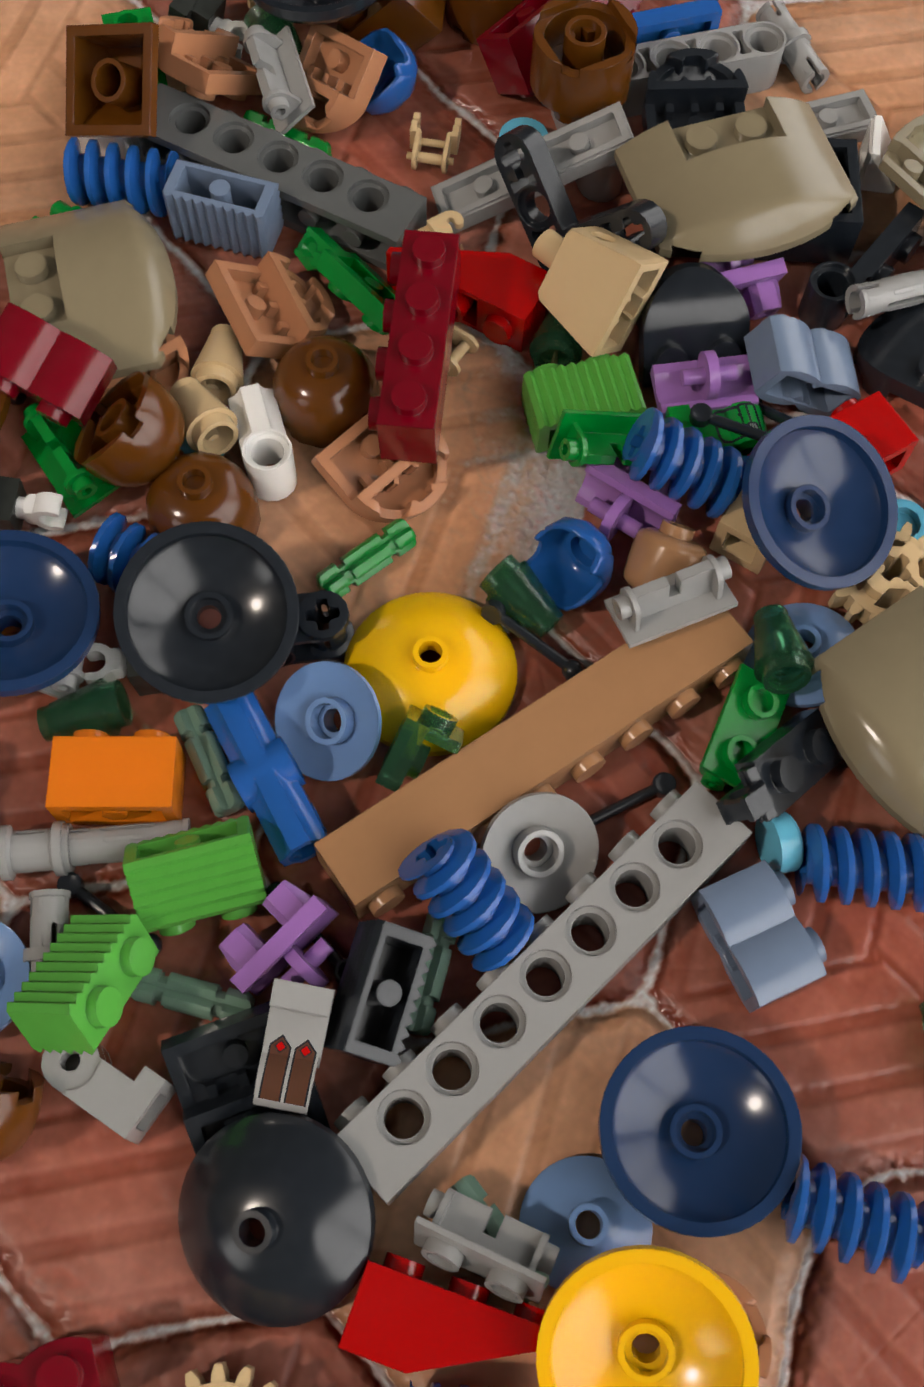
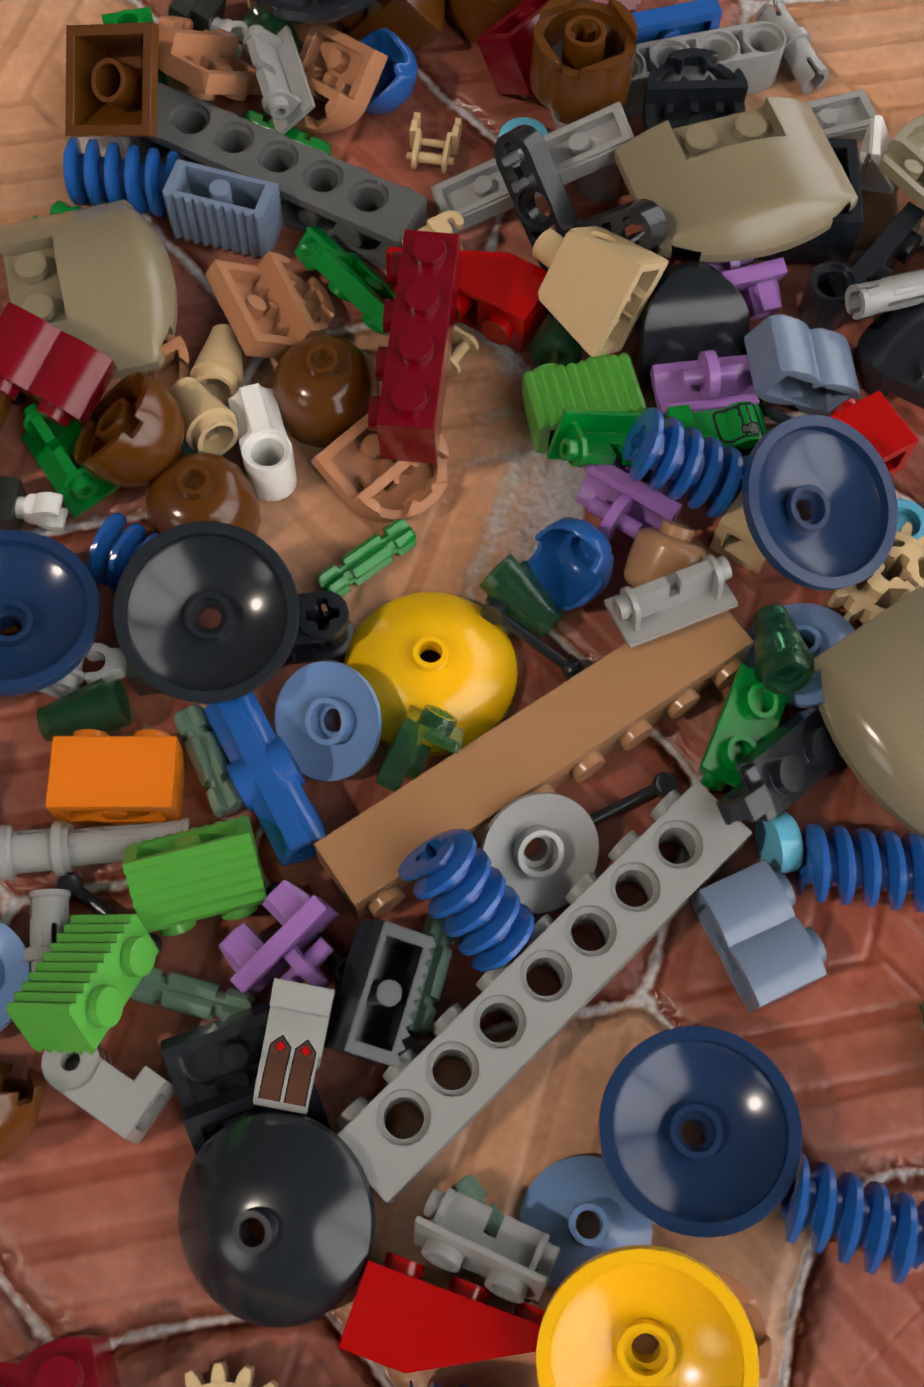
black hinge [689,403,767,441] -> none

